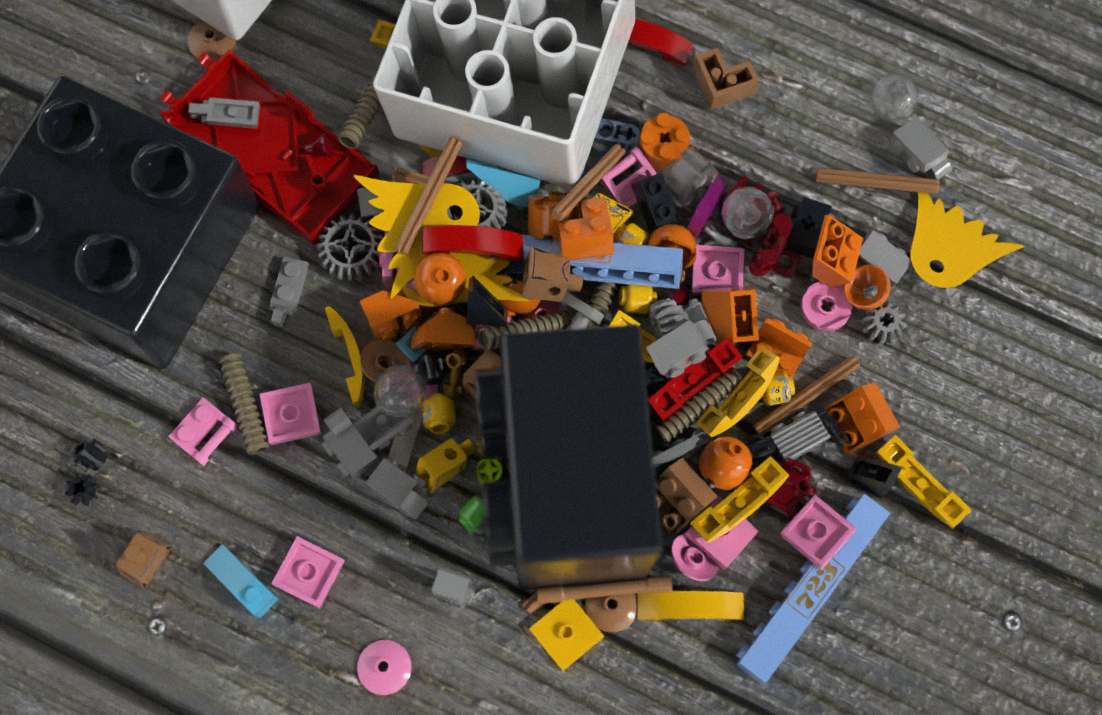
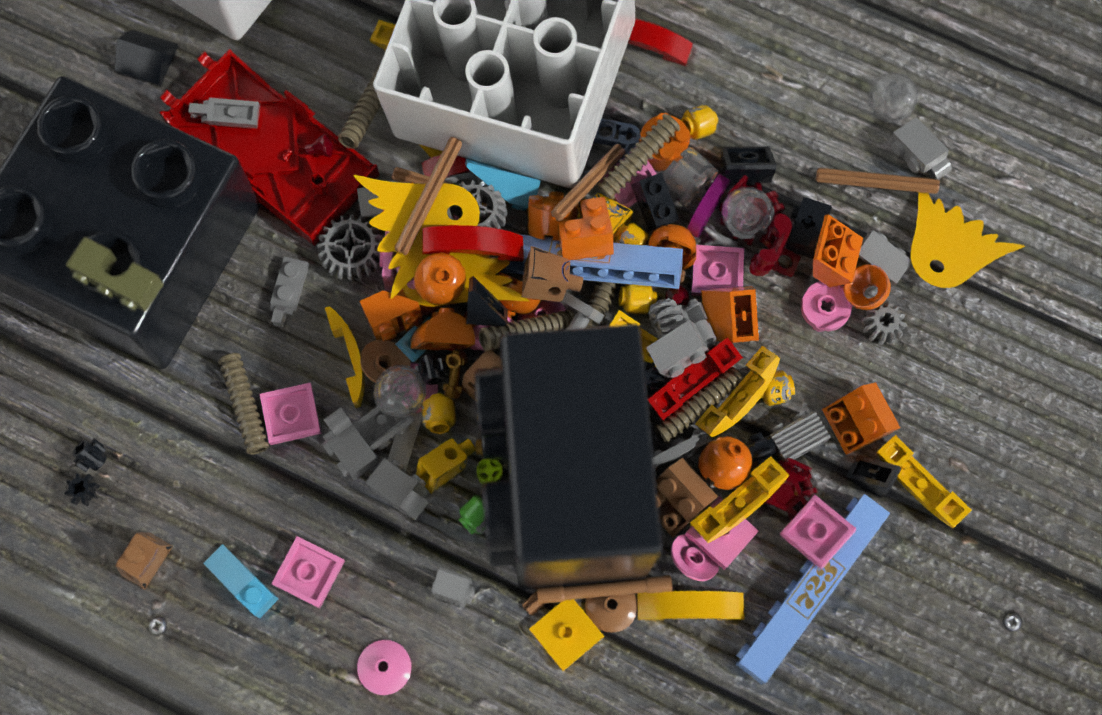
bright pink plate [168,398,238,466] -> none
medium nougat dish [187,20,236,62] -> none
medium nougat brick [692,48,759,110] -> none
orange bracket [745,318,812,377] -> none
medium nougat axle [752,356,860,435] -> none
black piece [810,402,849,447] -> none
none -> olive arch [66,237,164,312]
none -> black slope [114,30,179,87]
none -> dark tan piece [597,114,680,200]
none -> yellow head [681,105,718,140]
none -> black slope [720,146,777,183]

